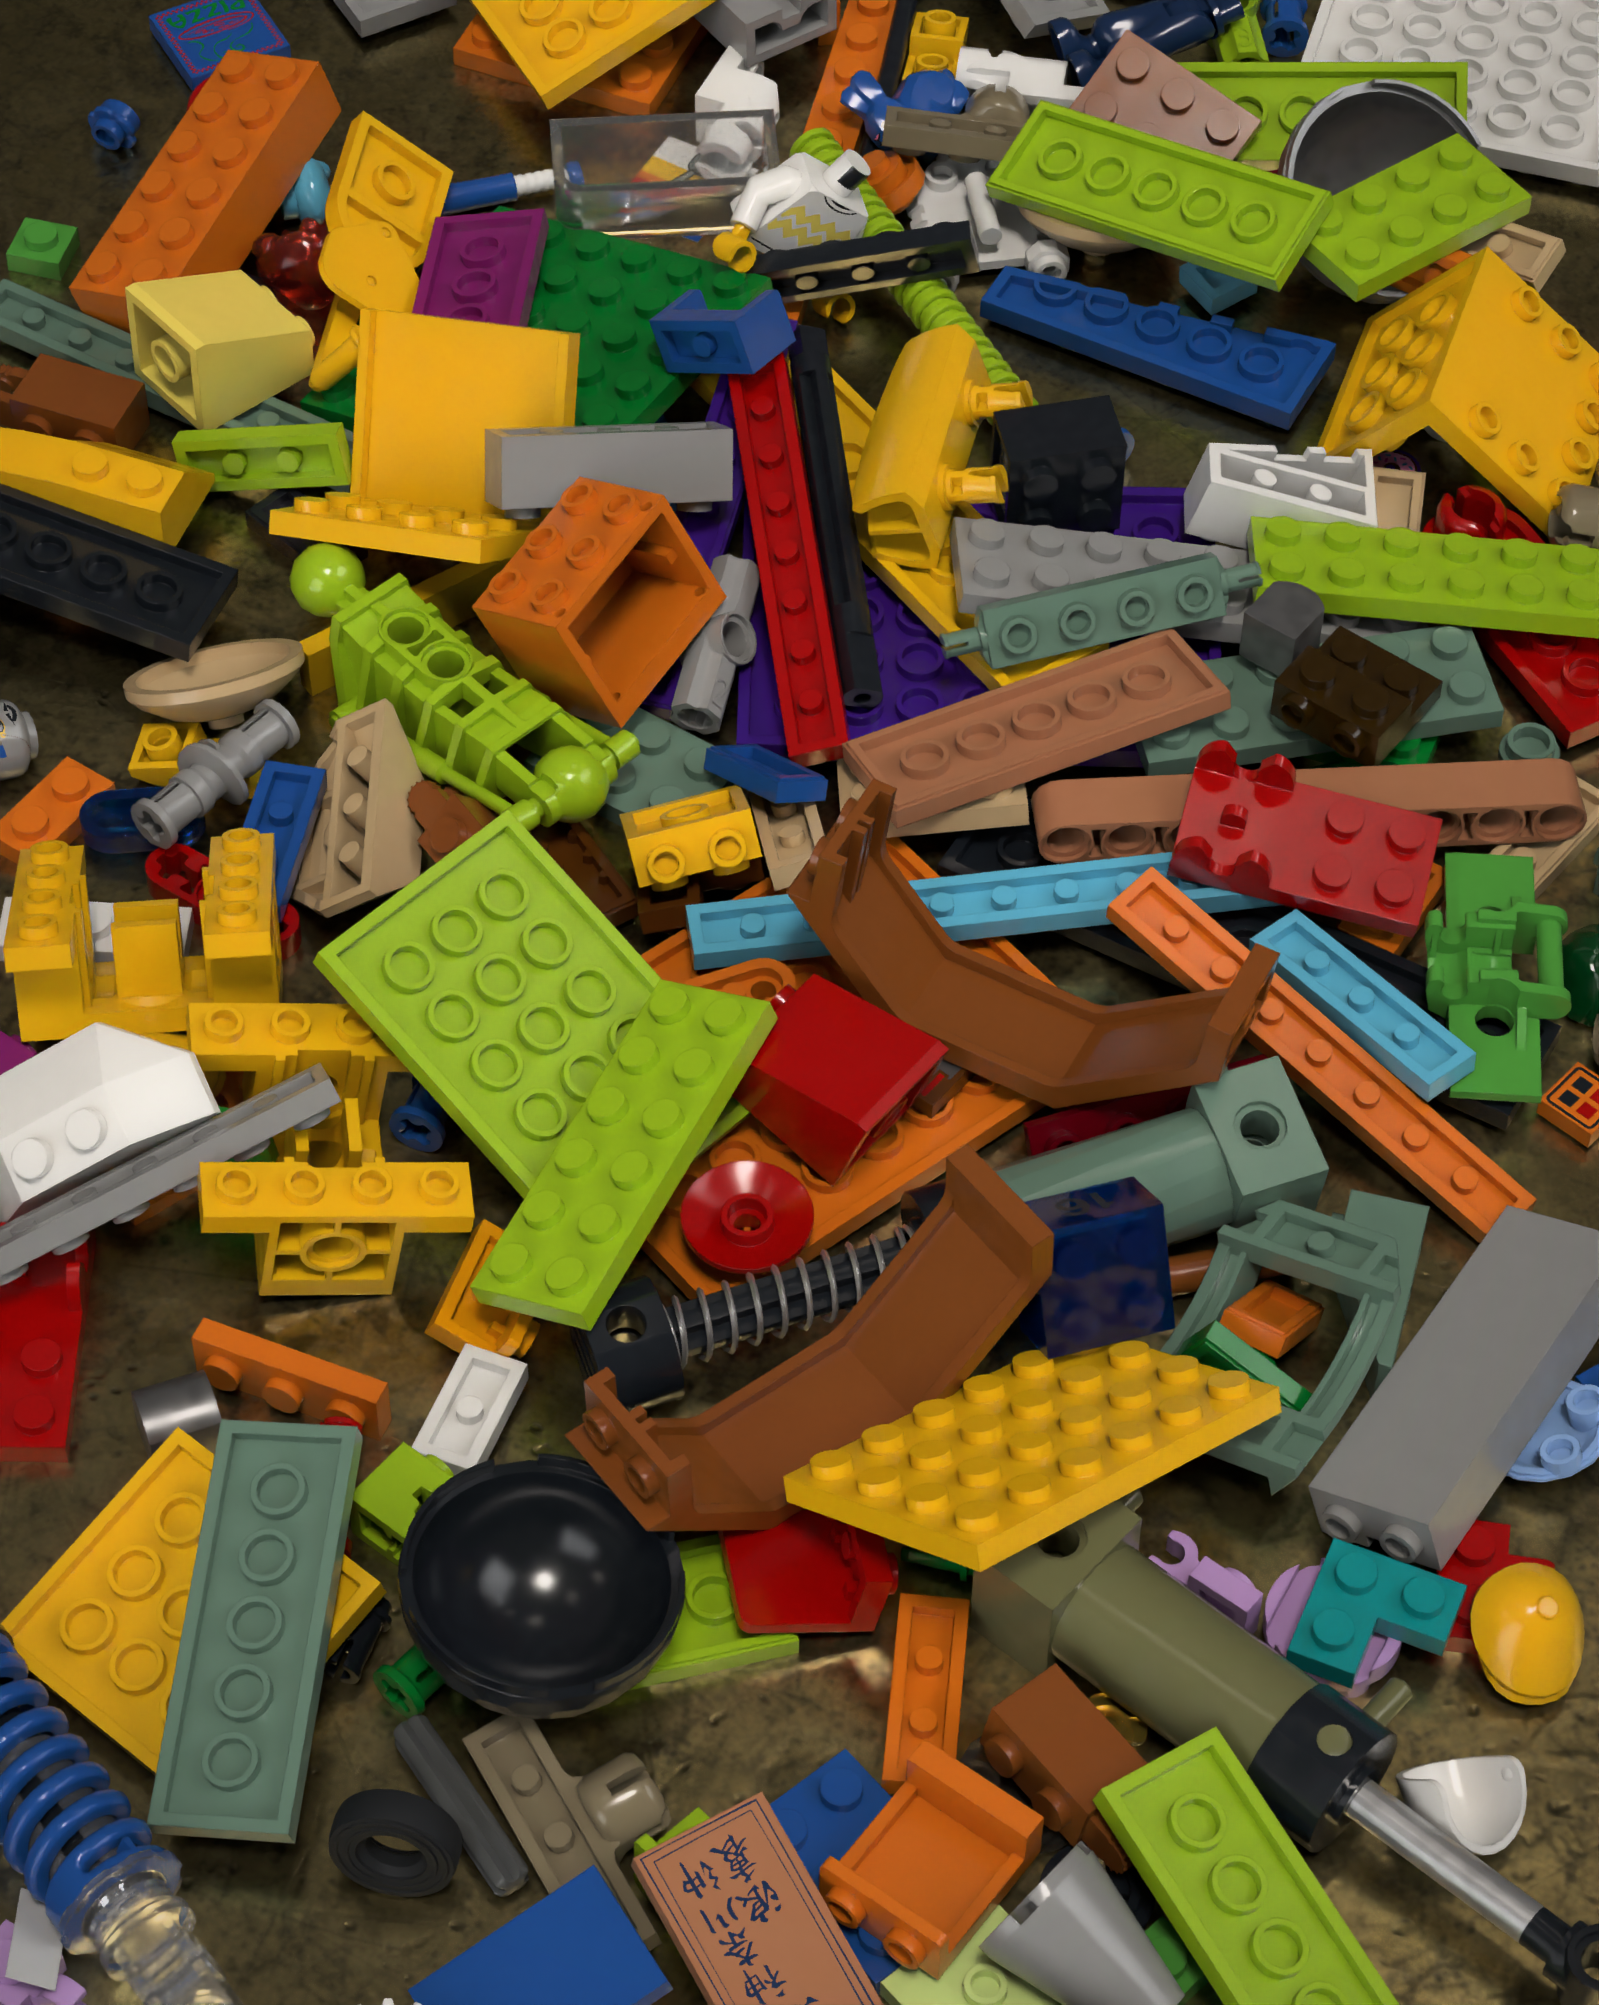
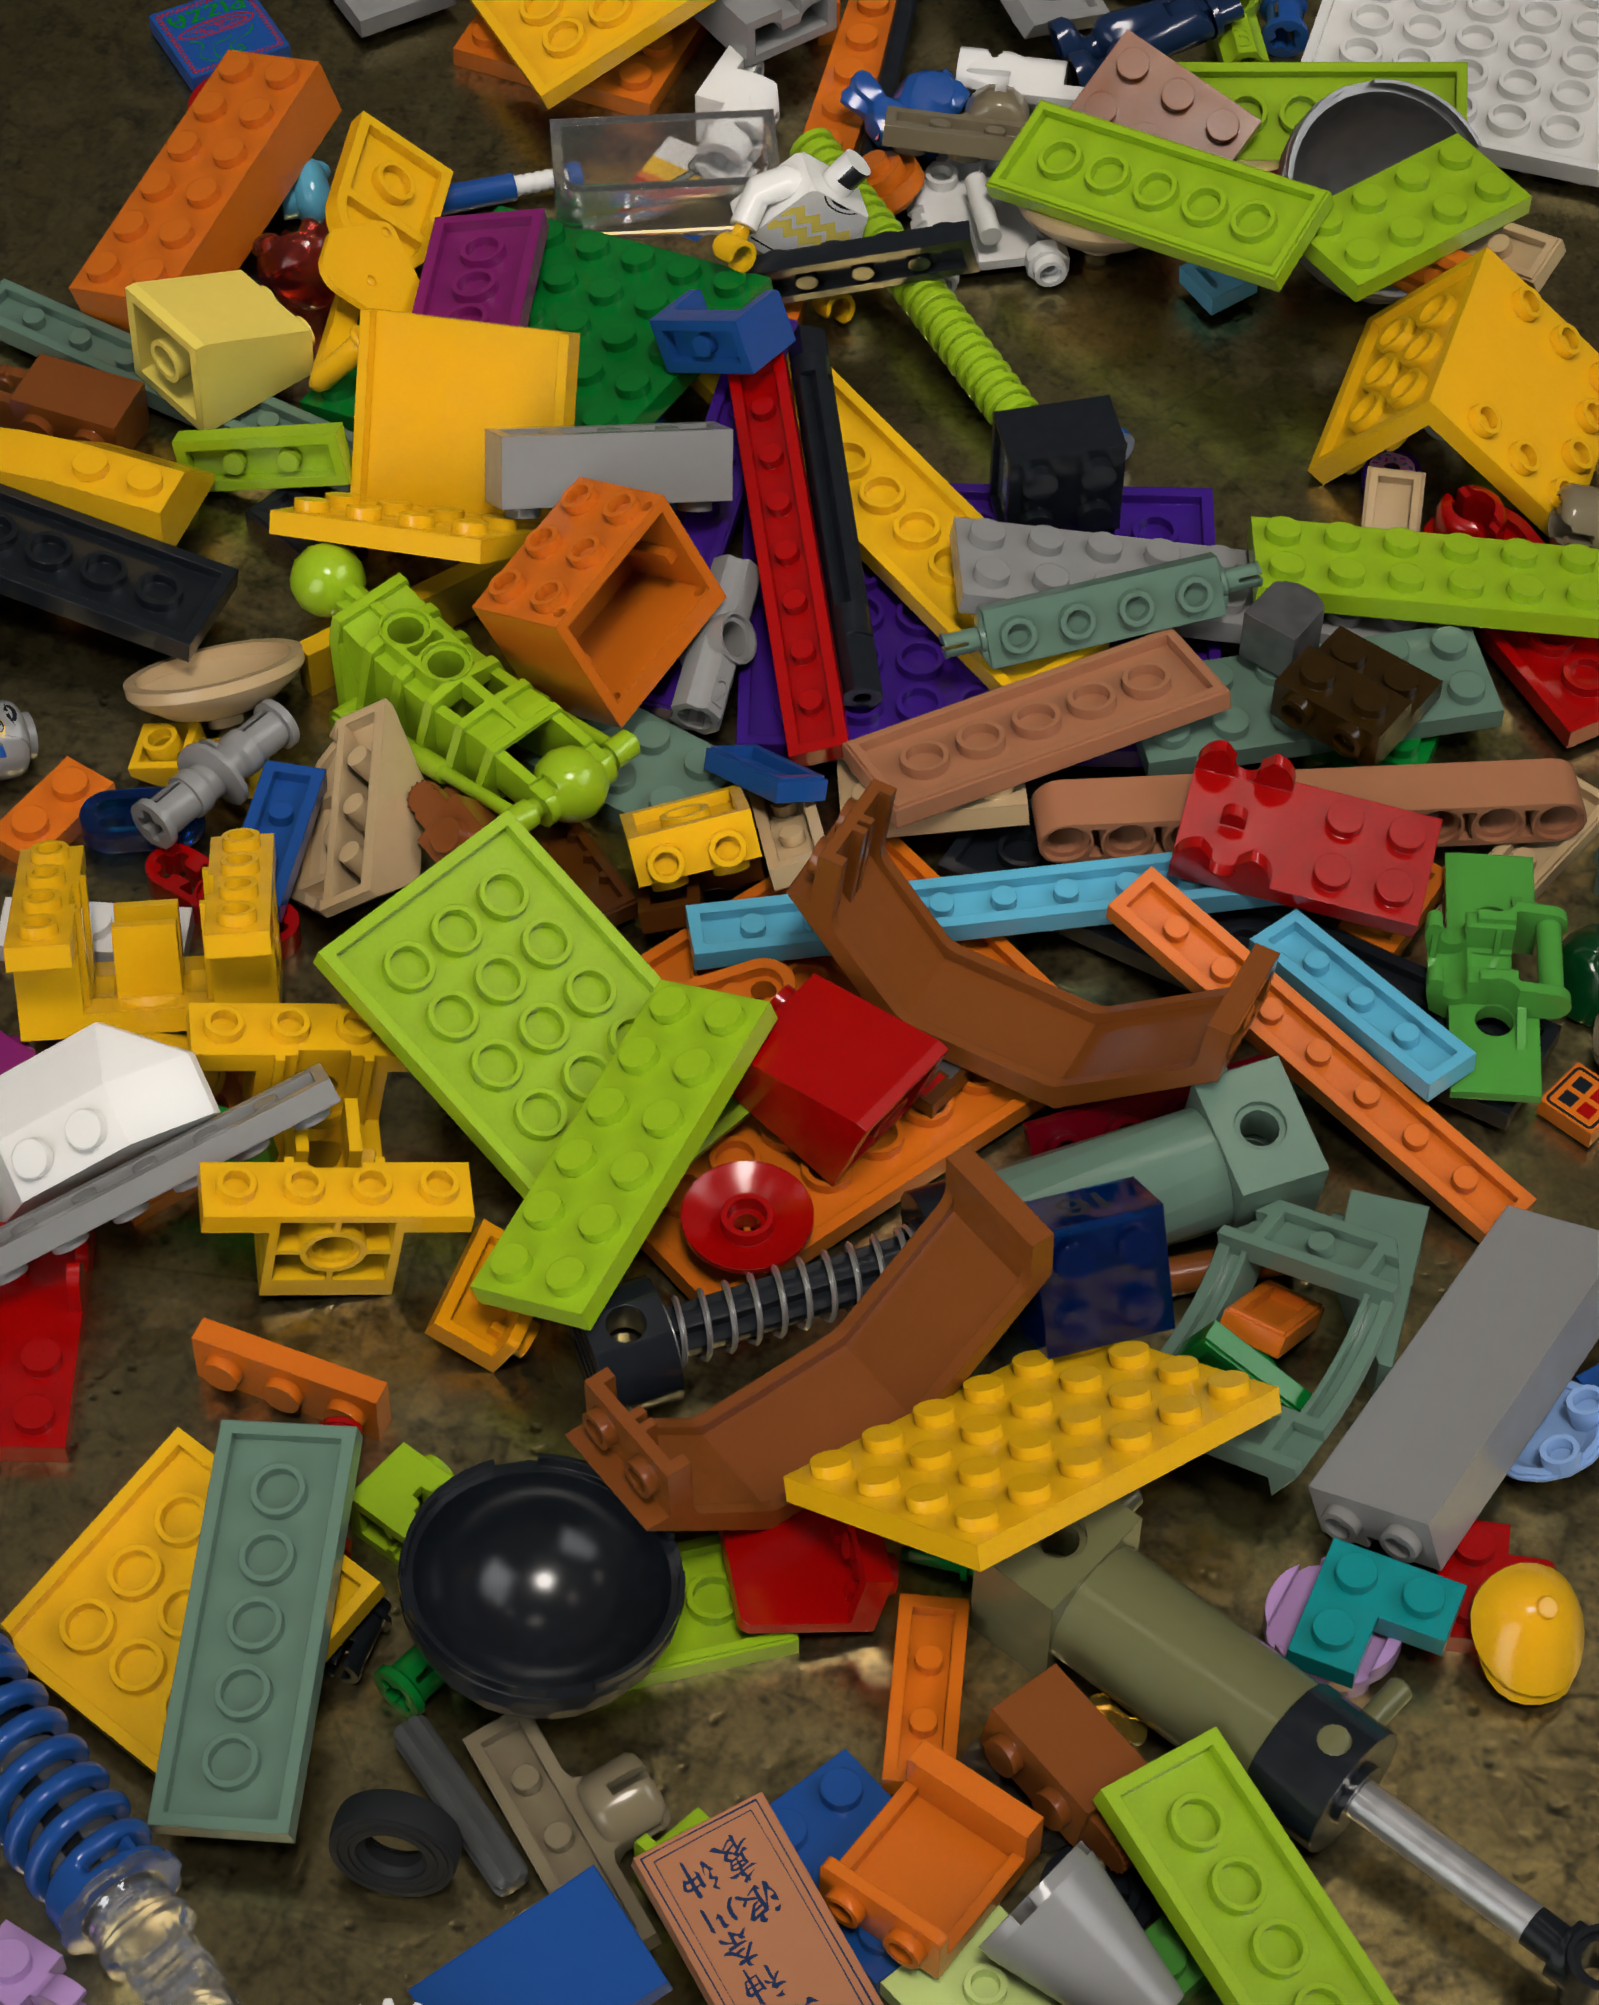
white sticker [5,1888,64,1991] -> none
bright green plate [6,217,80,281] -> none
blue plate [88,99,141,150] -> none
flat silver piece [131,1370,222,1458] -> none
blue bush [389,1076,450,1152] -> none
white plate [412,1343,529,1476] -> none
yellow piece [852,324,1033,569] -> none
yellow slope [902,9,969,81] -> none
blue wing [980,266,1336,430] -> none
lavender plate [1149,1530,1263,1634] -> none
white wedge [1183,443,1378,550] -> none
white helmet [1395,1755,1527,1856] -> none
sand green plate [1498,722,1560,760] -> none

